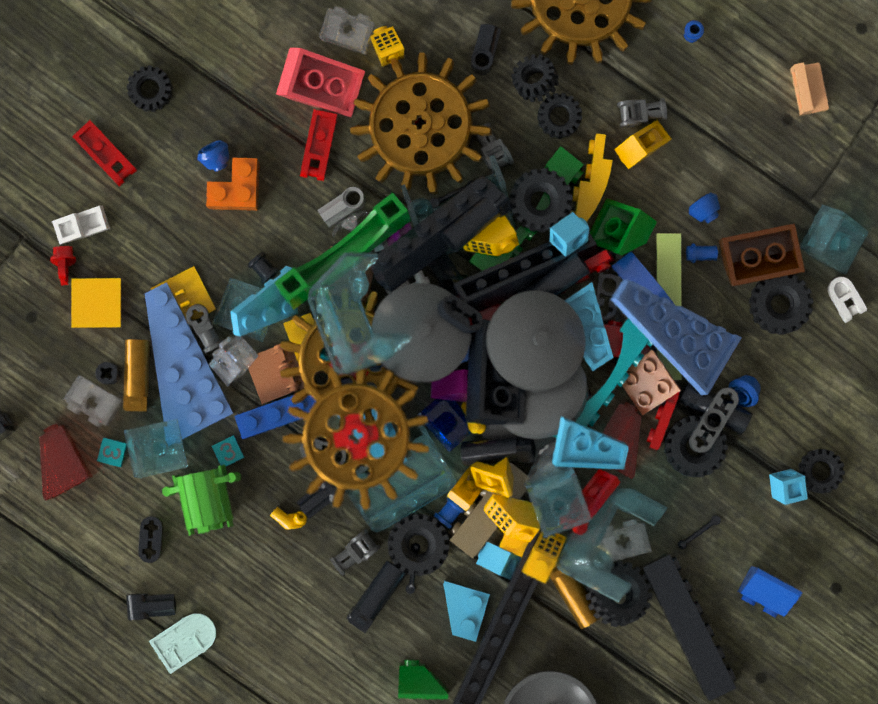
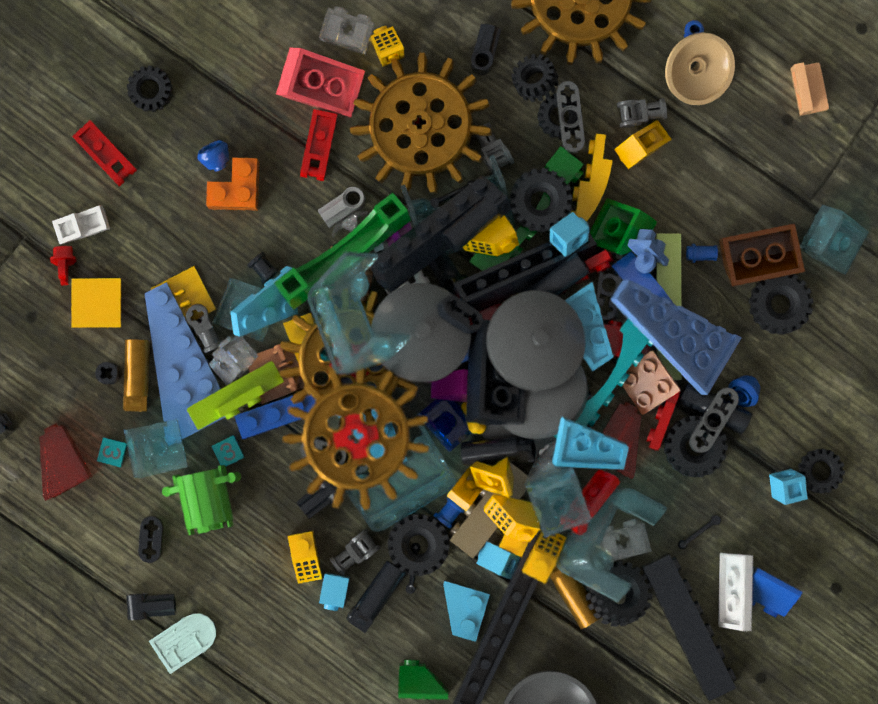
clear brick [63,375,123,427] -> none
yellow arm [270,506,307,530] -> none
blue cone [689,192,721,224] -> none
white plate [828,277,867,323] -> none
none -> lime bracket [187,361,284,430]
none -> yellow slope [288,531,322,584]
none -> medium azure brick [319,573,350,611]
none -> dark grey beam [556,81,585,153]
none -> medium blue hips [628,229,669,273]
none -> tan dish [665,32,735,105]
none -> white tile [718,553,753,631]

